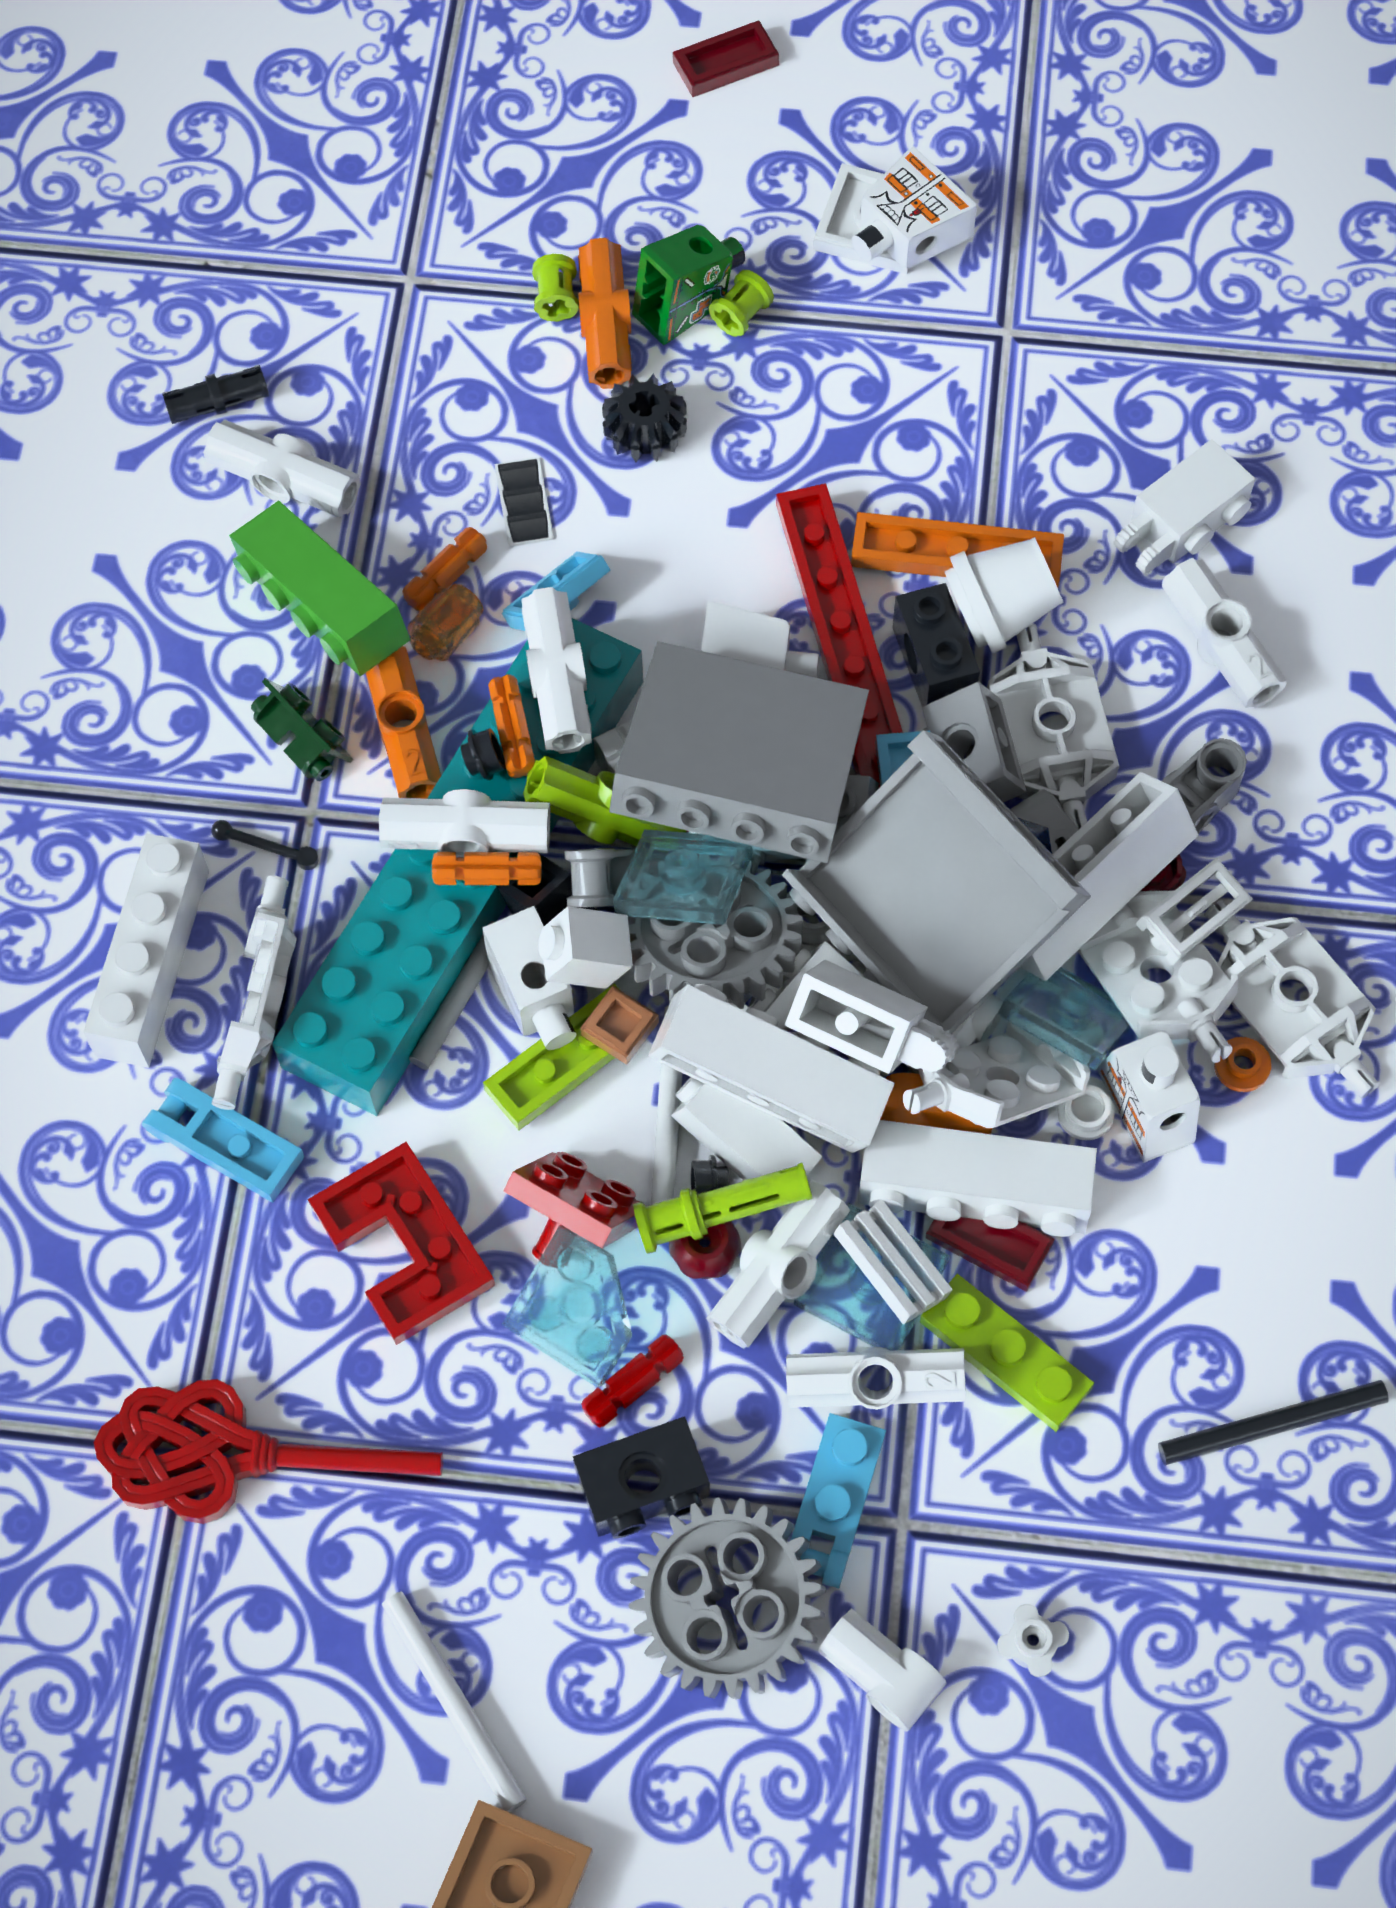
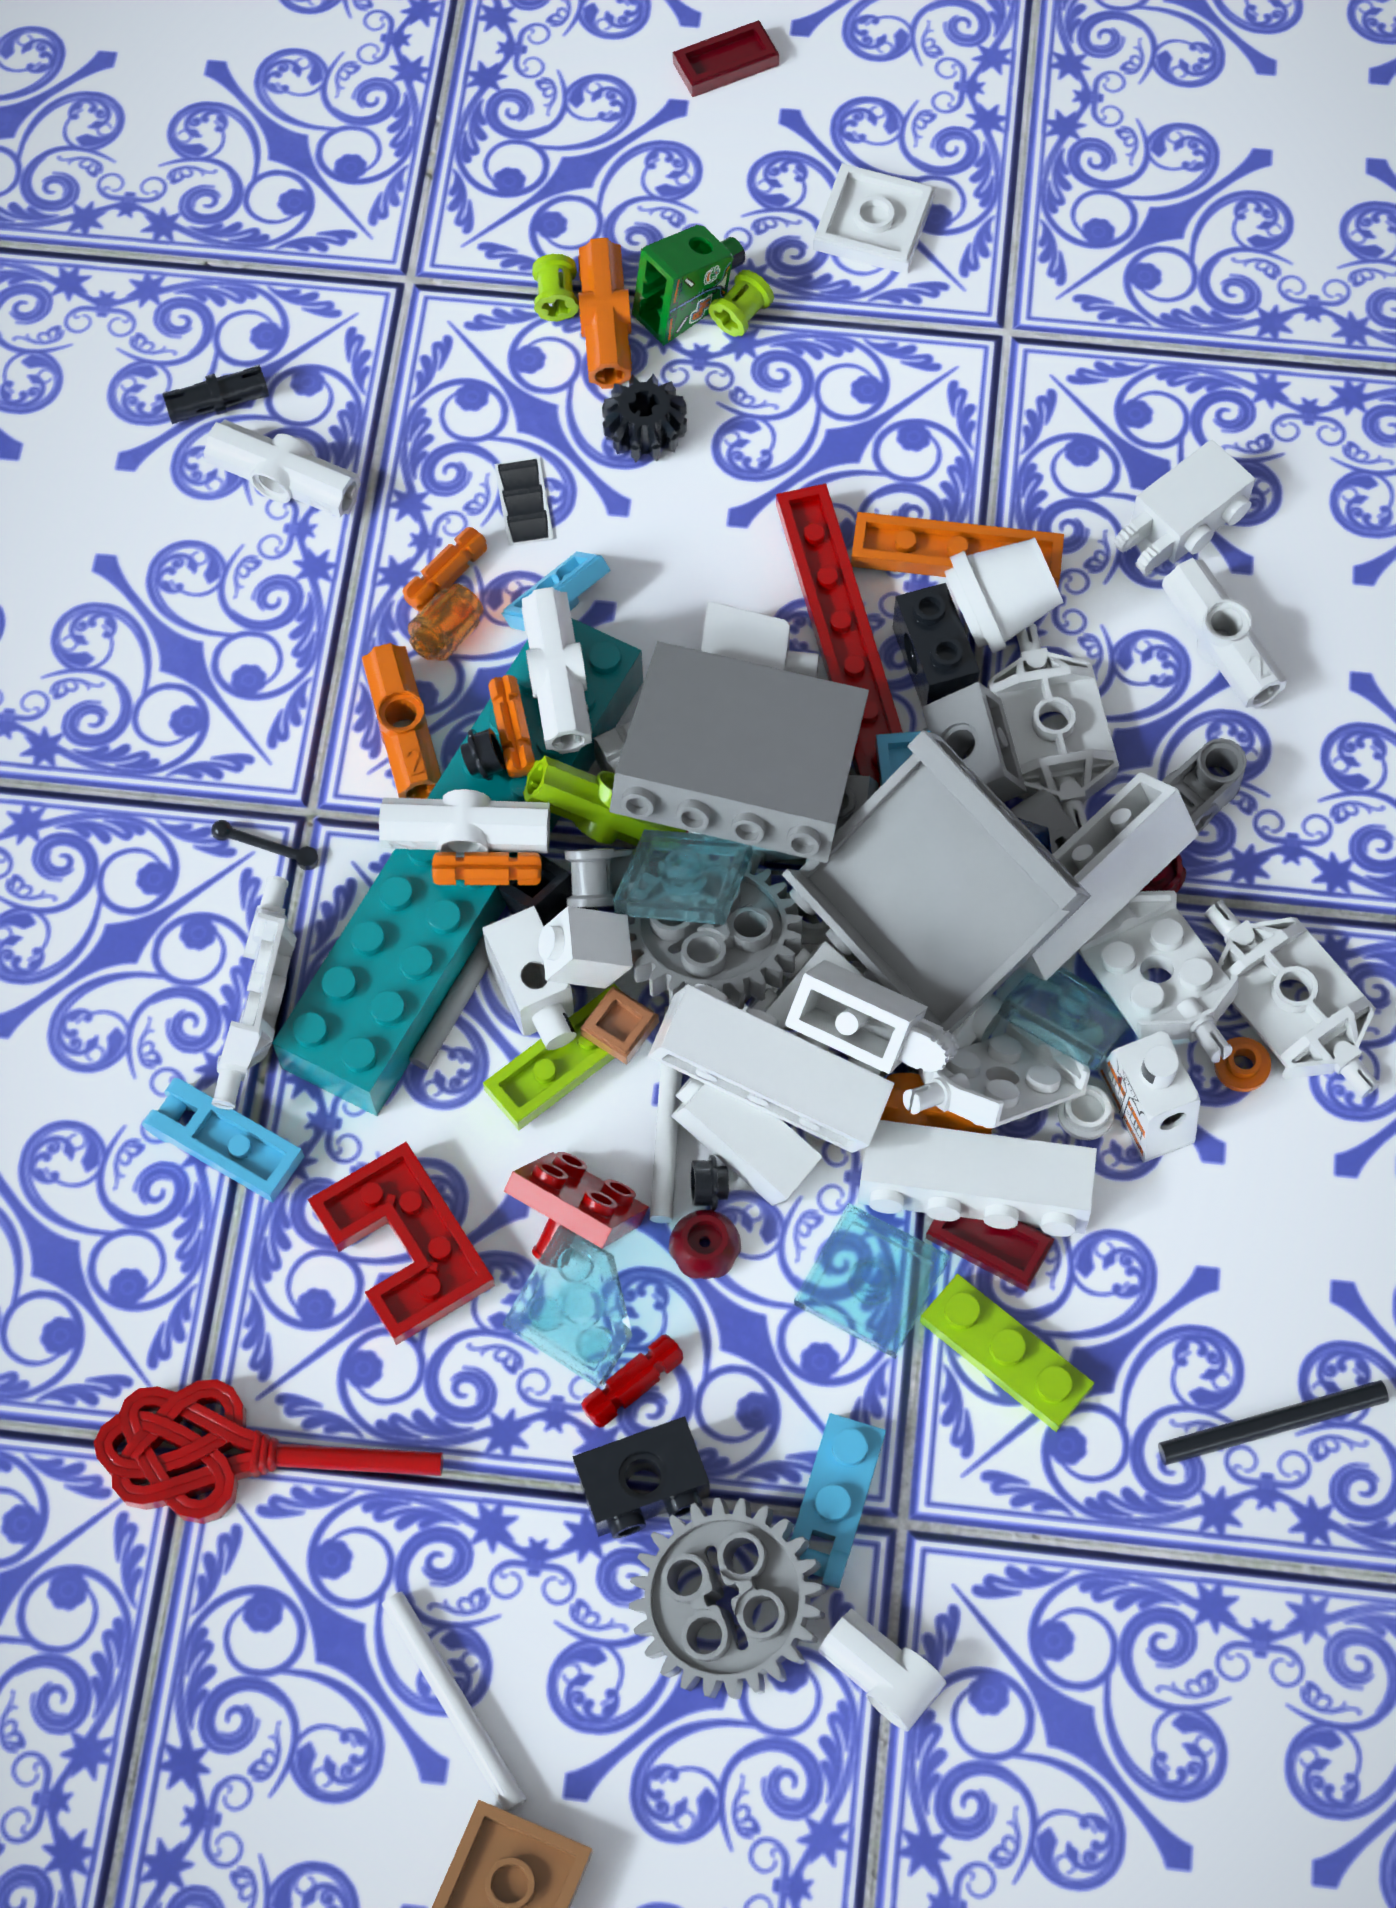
white brick [83,833,209,1068] -> none
bright green brick [229,500,411,677] -> none
dark green hinge [251,678,354,781] -> none
lime pin [633,1163,813,1254] -> none
white piece [706,1180,850,1349] -> none
white piece [786,1347,966,1410] -> none
white tile [834,1200,953,1325] -> none
white torso [852,146,977,268] -> none
white plate [997,1604,1069,1677] -> none
white tile [1135,857,1253,965] -> none

